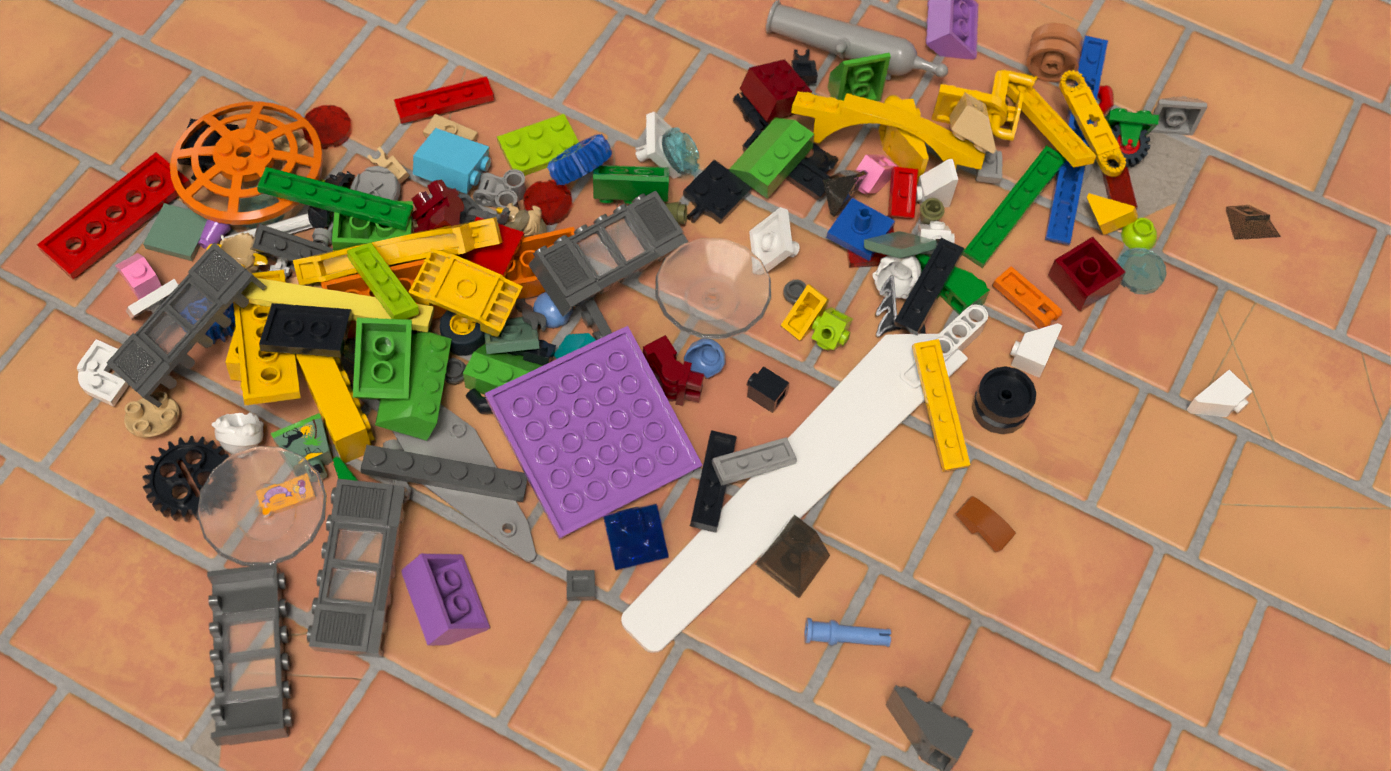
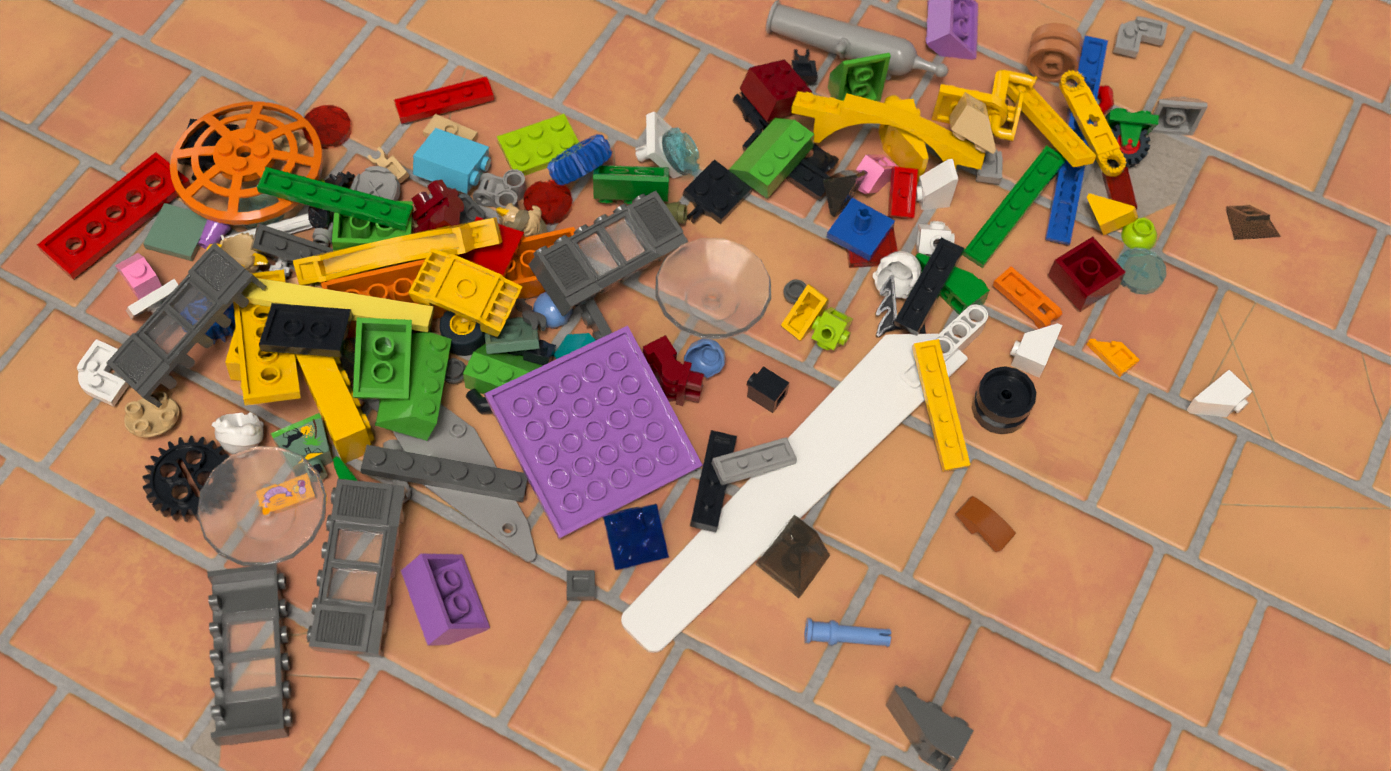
lime plate [347,243,419,319] -> none
dark grey hair [466,207,511,225] -> none
white tile [749,207,799,276] -> none
sand green tile [864,231,936,259] -> none
olive cone [920,198,945,225] -> none
none -> light orange tile [1086,338,1140,378]
none -> light grey plate [1113,17,1168,58]

